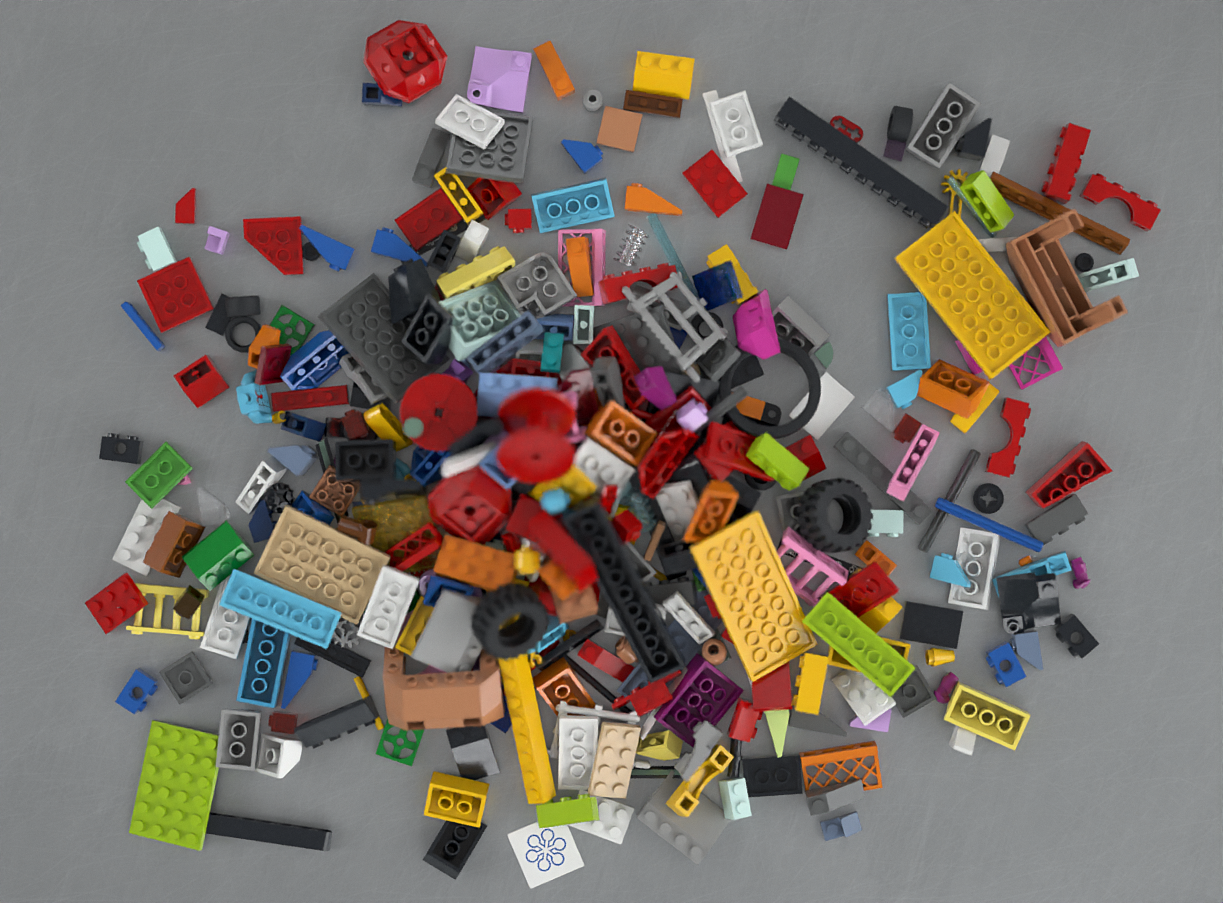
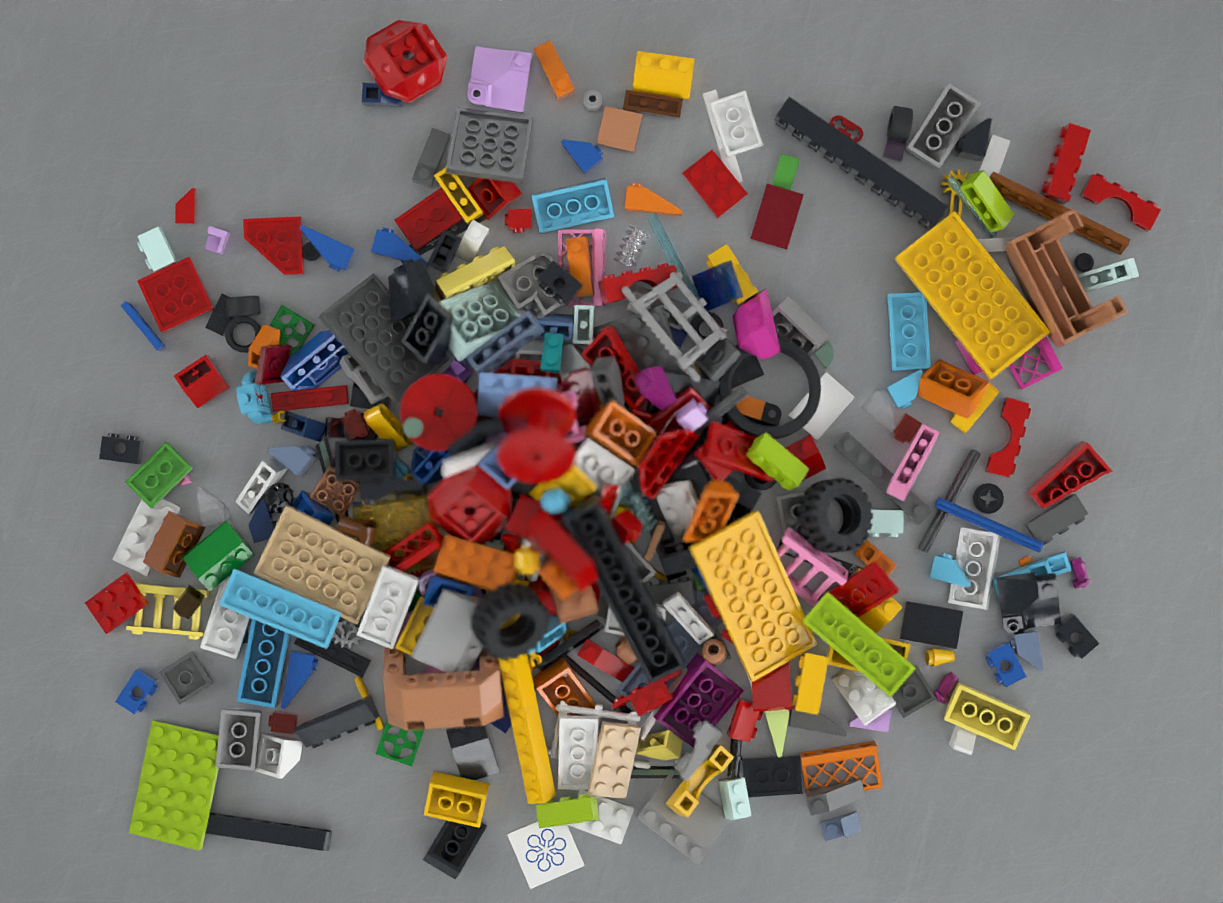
white tile [435,94,505,149] -> none
none -> black brick [538,260,583,306]

